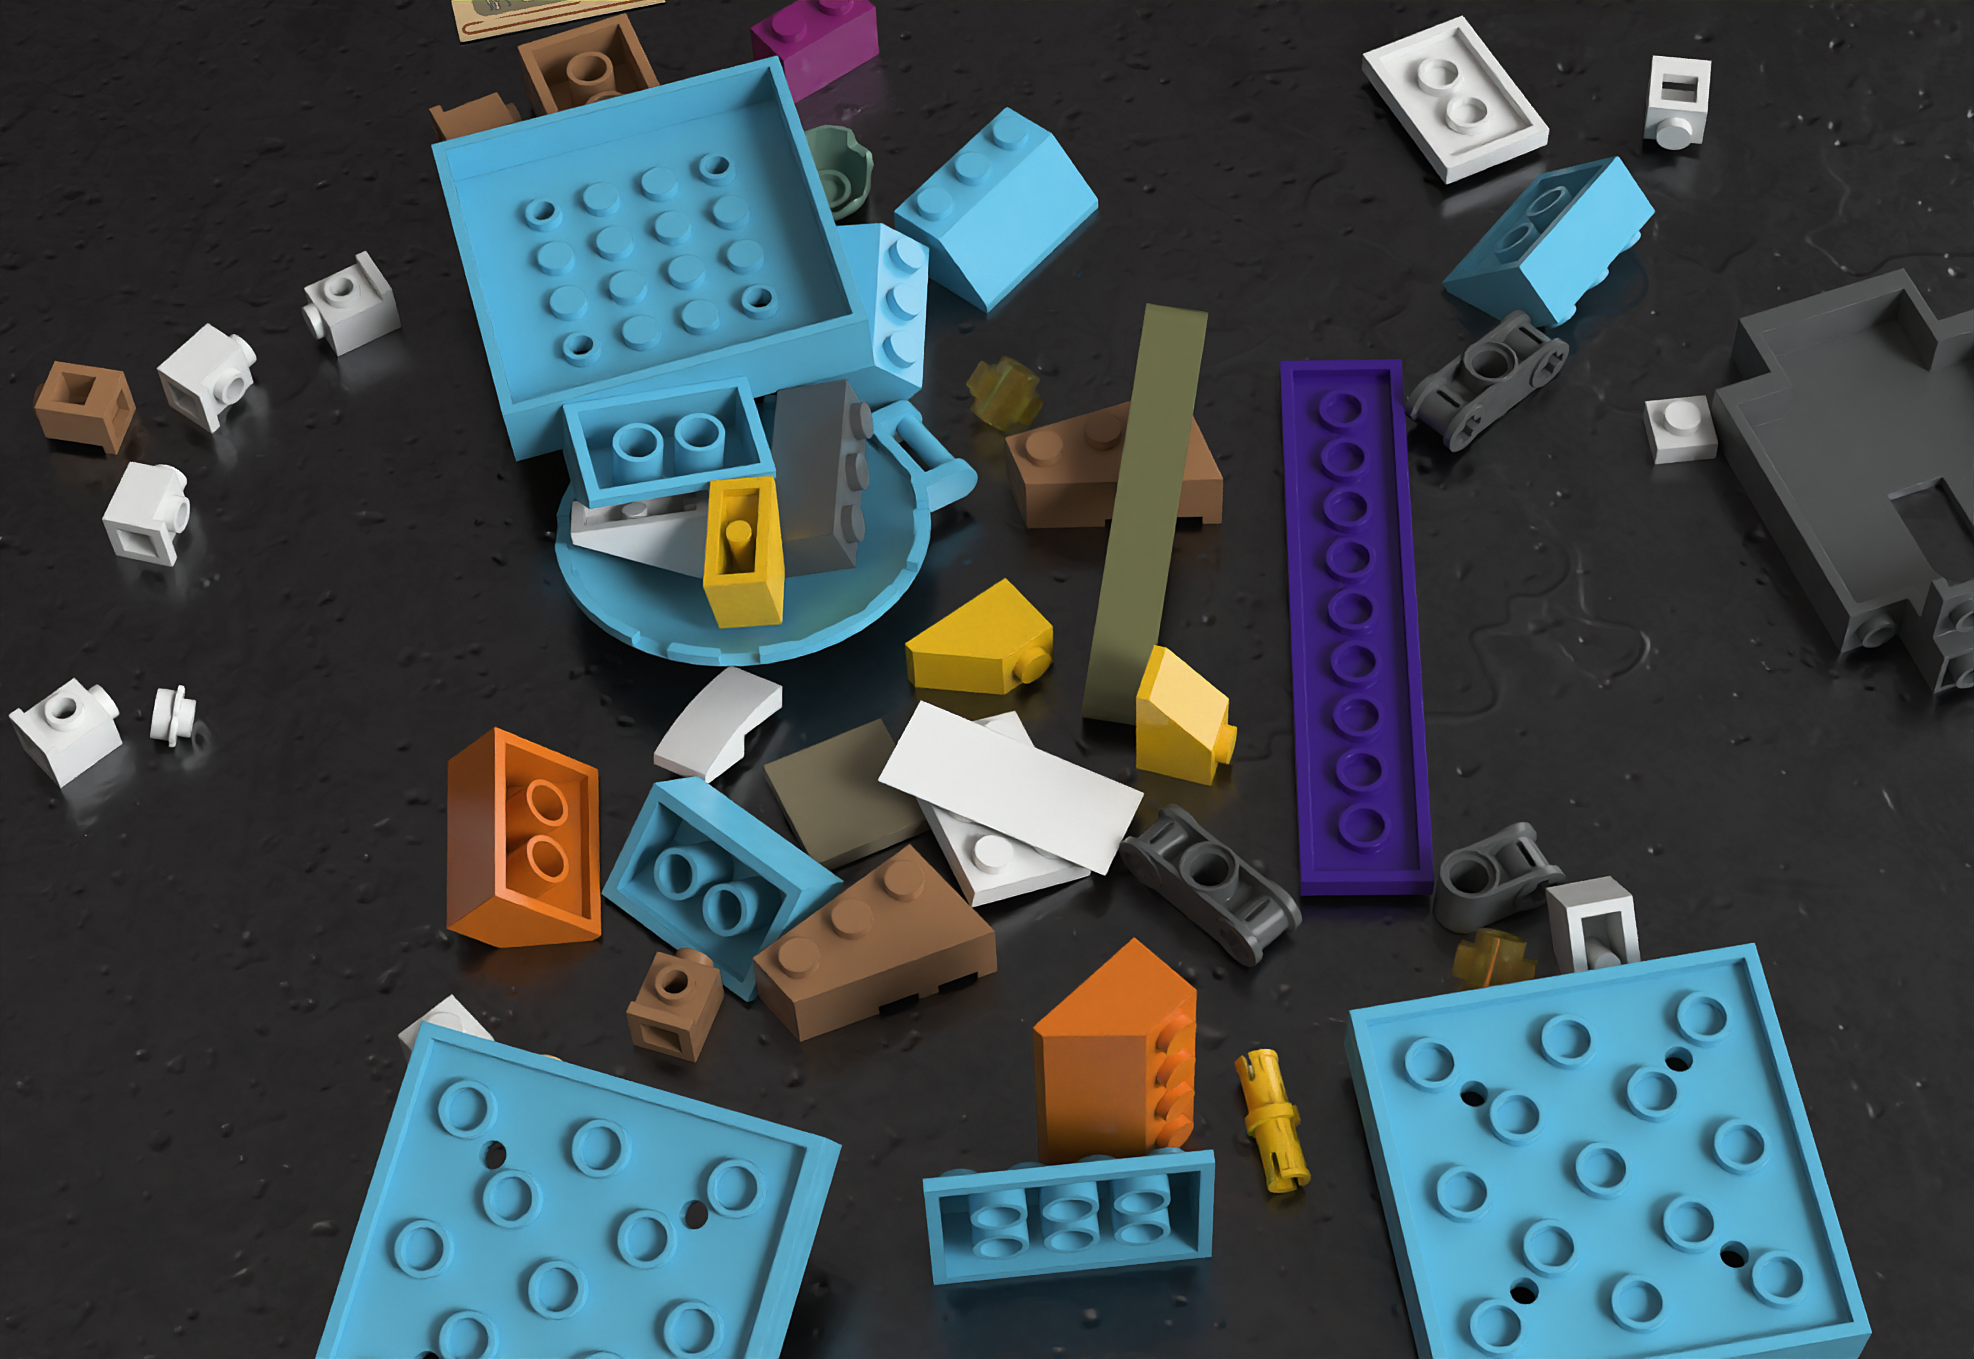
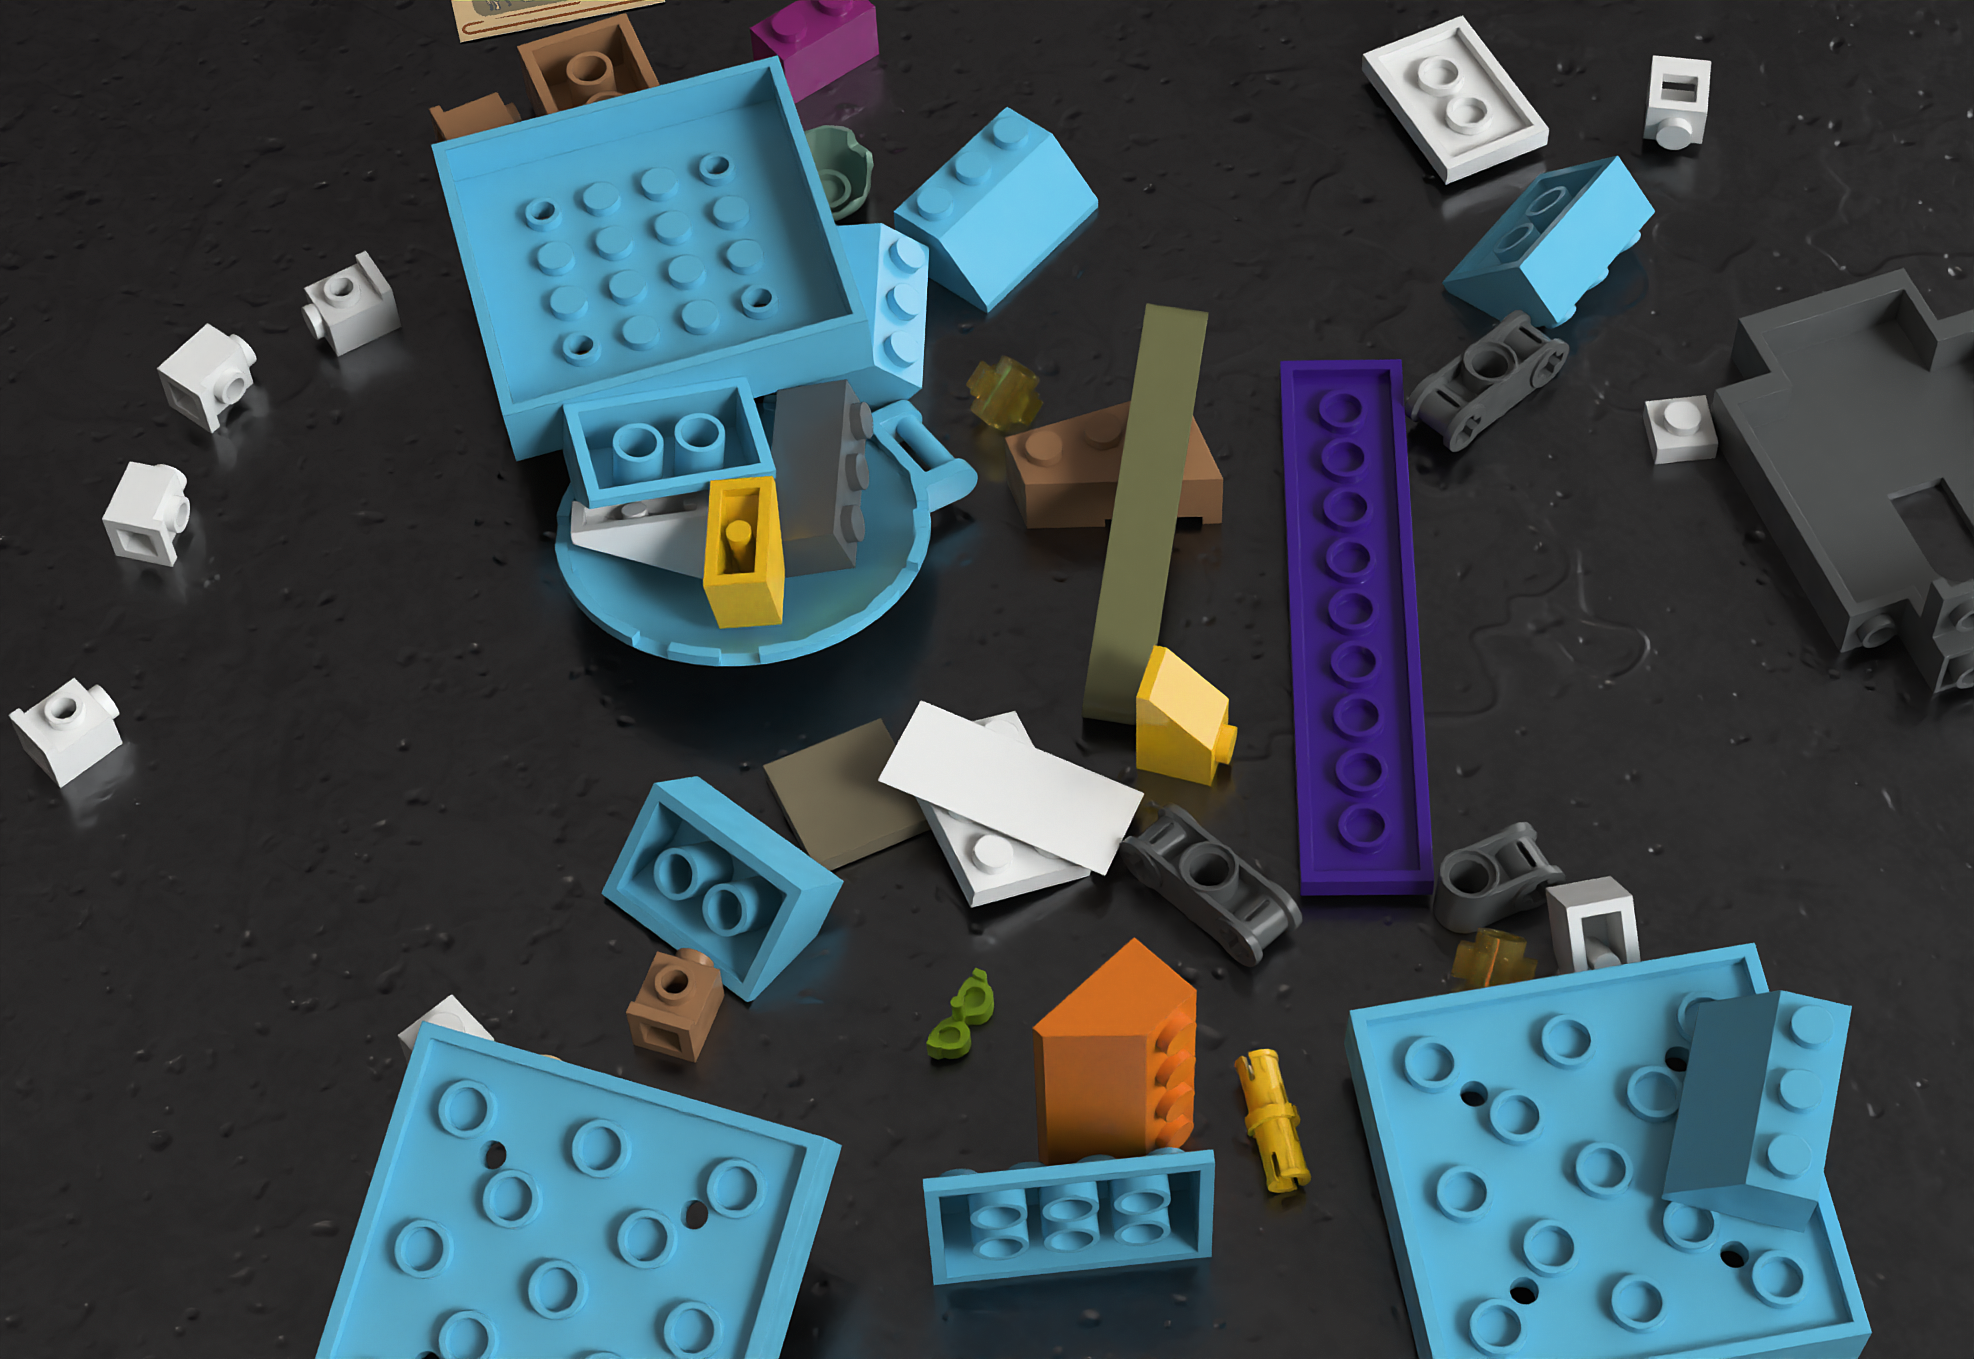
medium nougat brick [33,361,136,455] -> none
white plate [150,685,196,747] -> none
orange slope [446,727,601,948] -> none
white slope [654,666,782,783] -> none
medium nougat wedge [752,844,997,1042] -> none
yellow slope [905,578,1054,695] -> none
none -> lime piece [926,968,994,1060]
none -> medium azure slope [1661,990,1852,1233]

